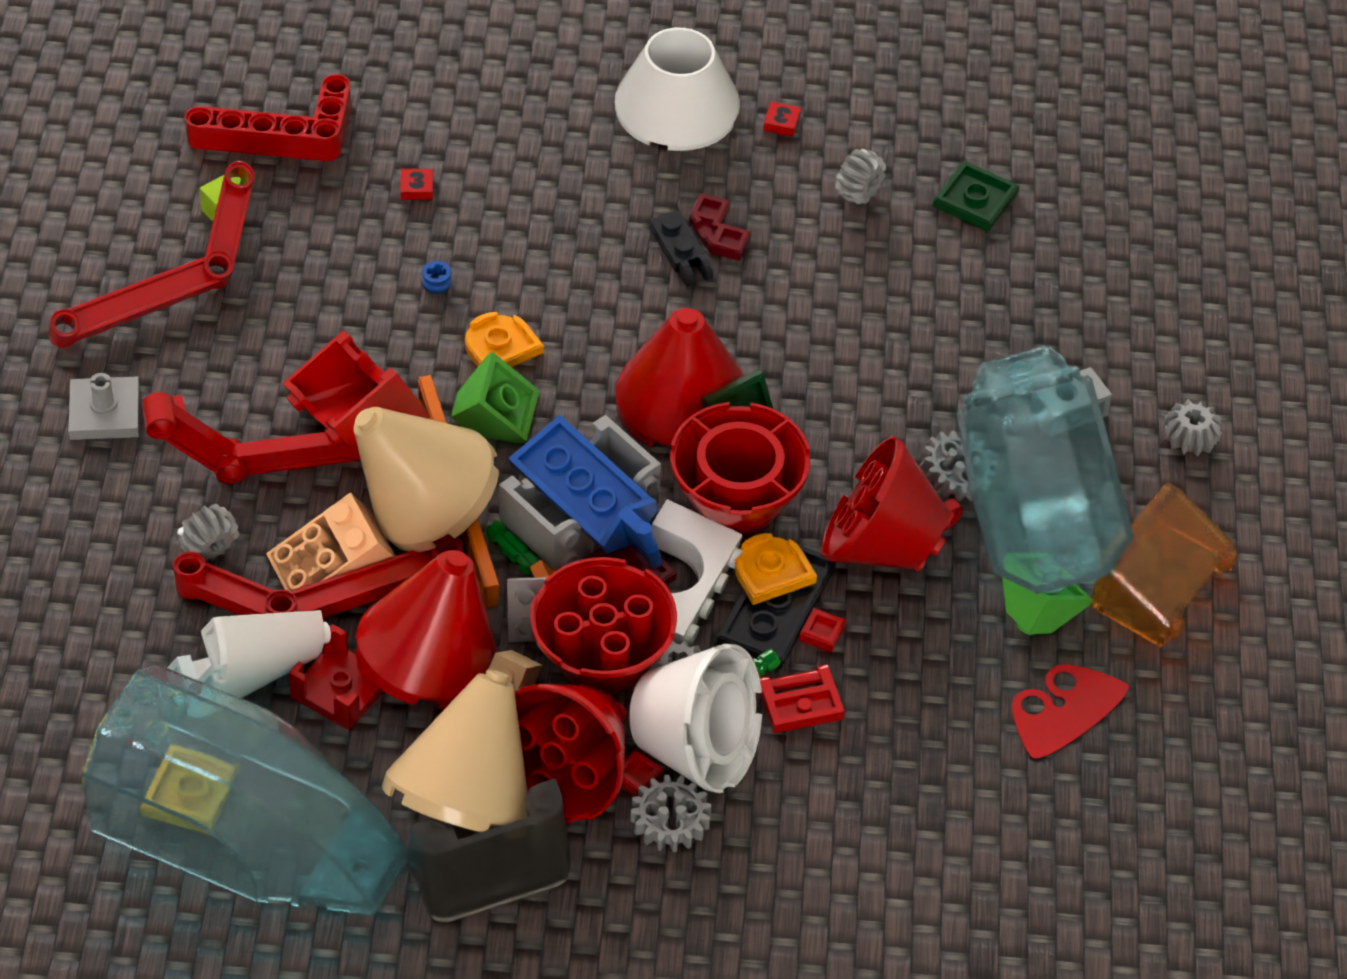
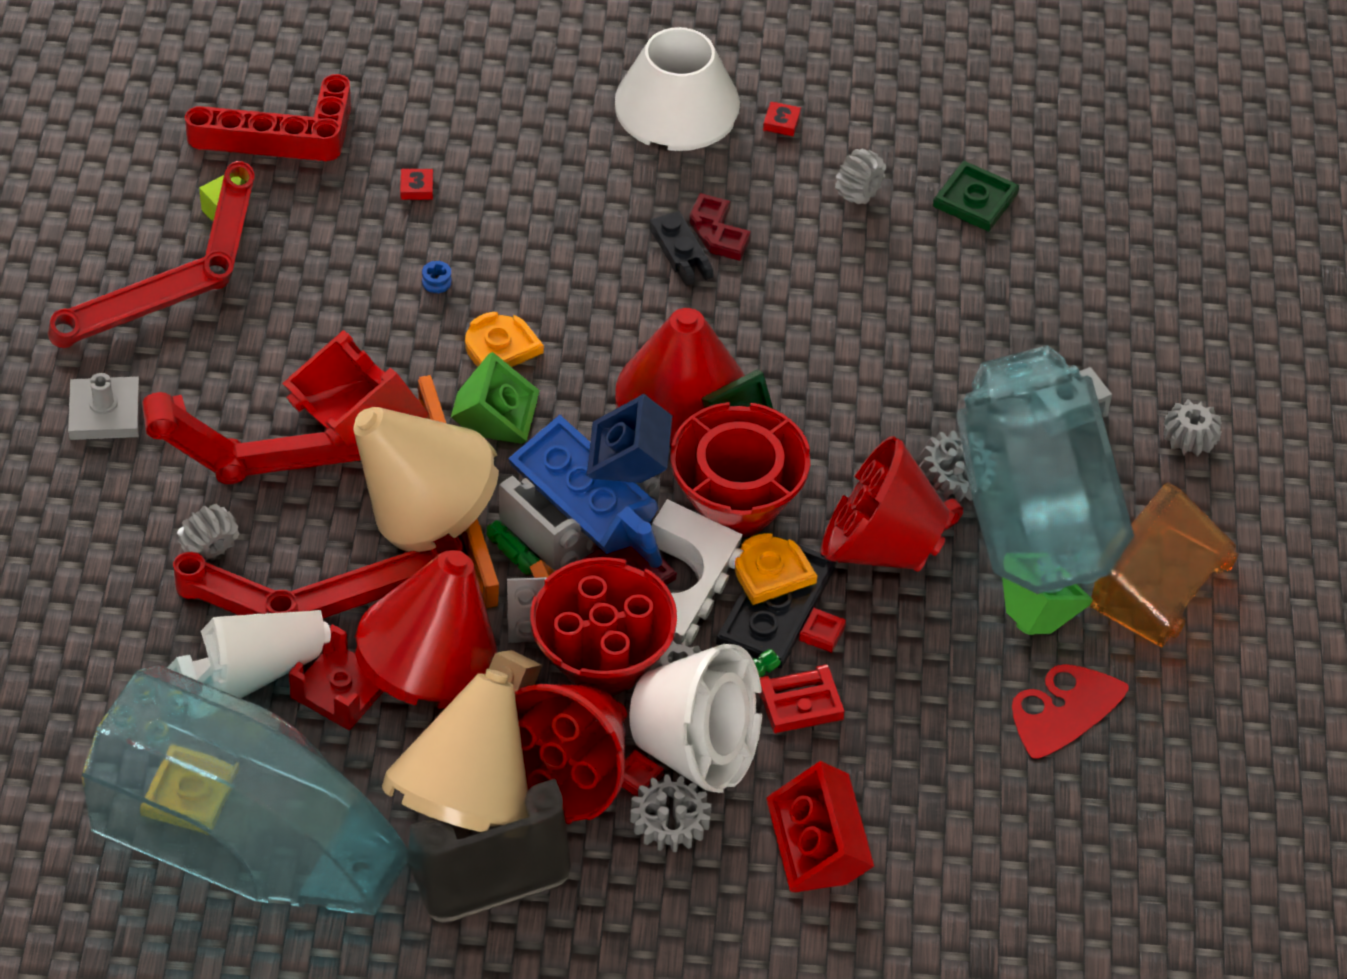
light nougat slope [266,492,395,591] -> none
none -> dark blue slope [587,394,672,483]
none -> red slope [766,760,874,893]

